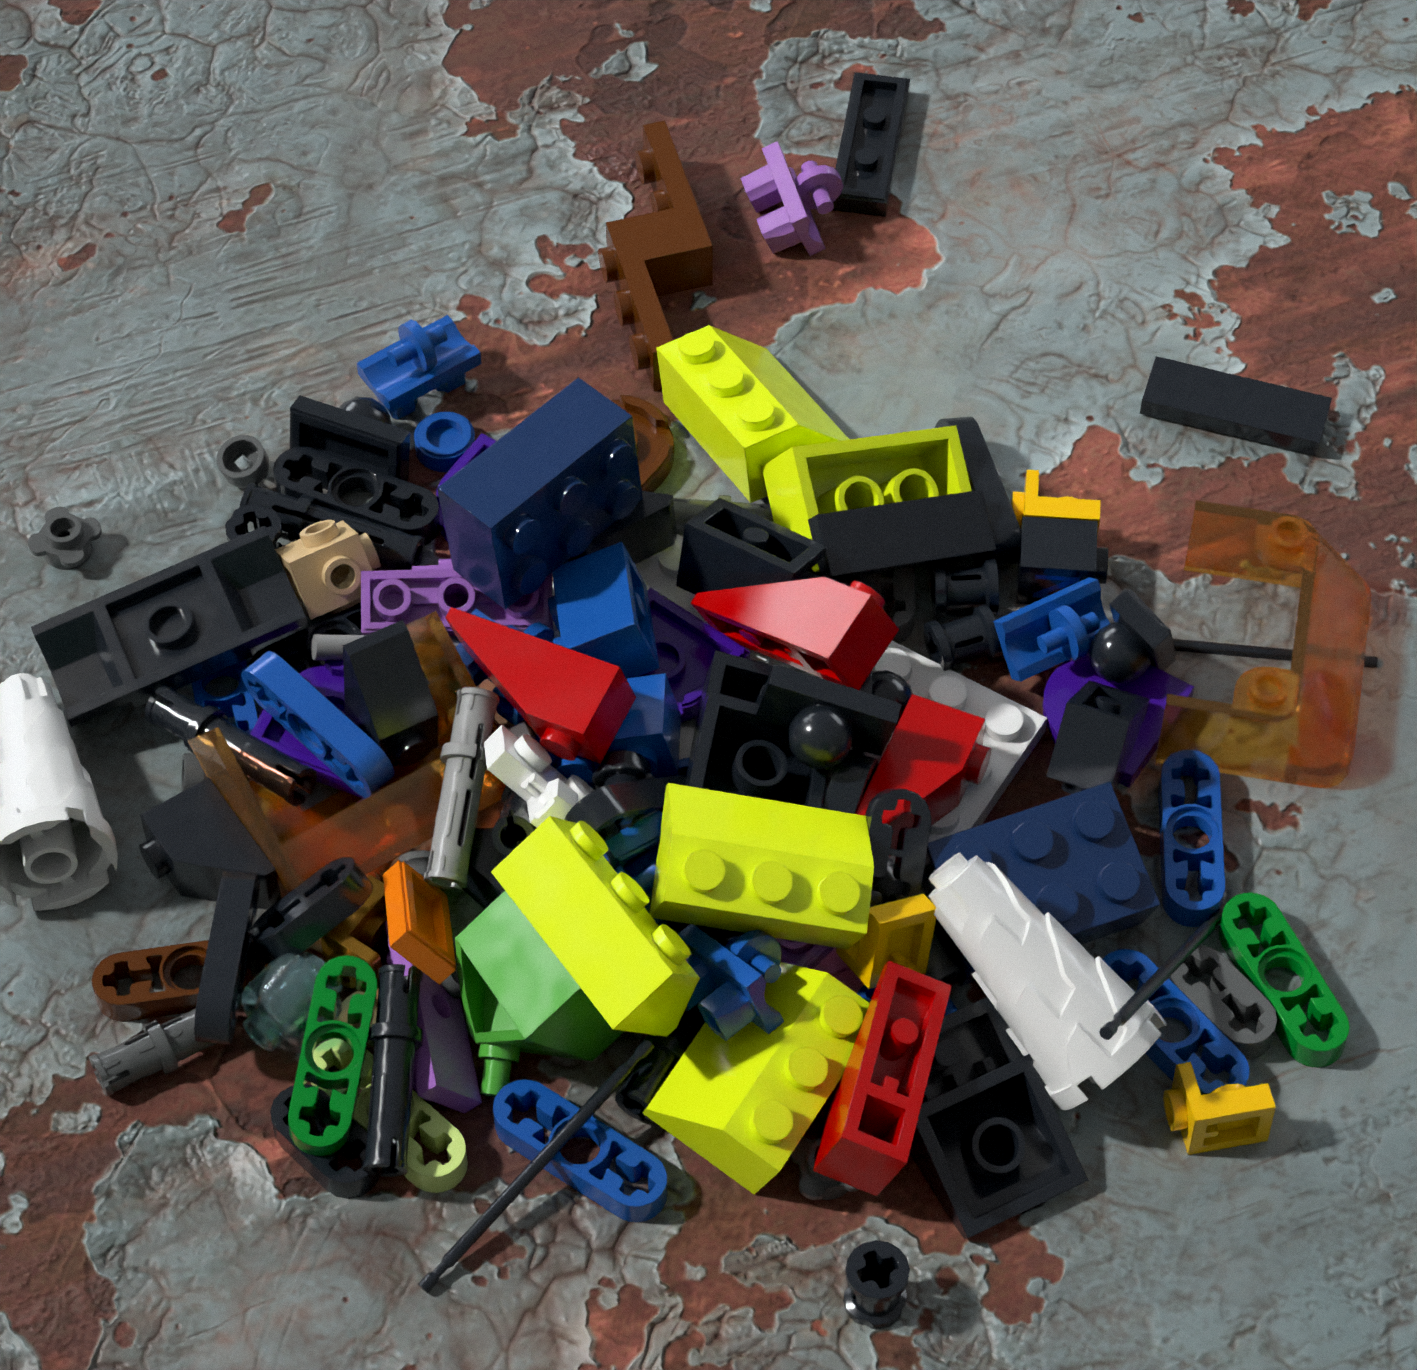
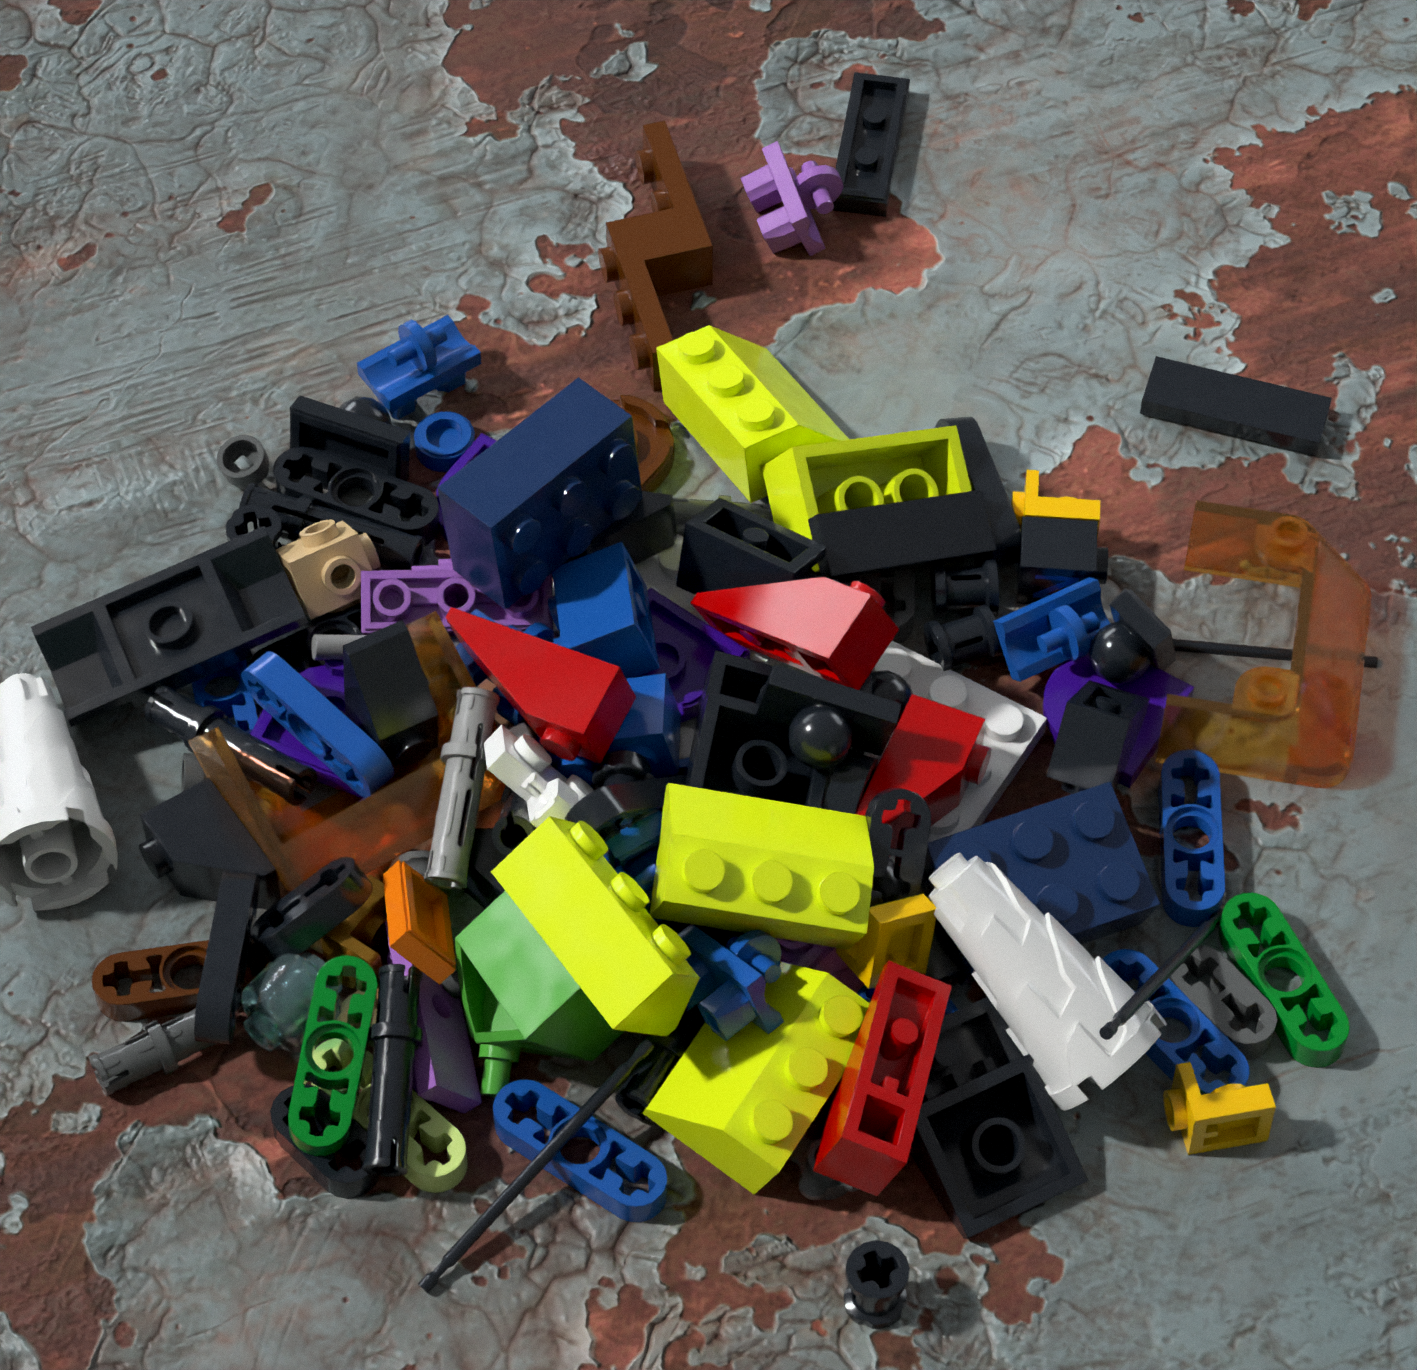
dark grey plate [28,507,102,570] -> none

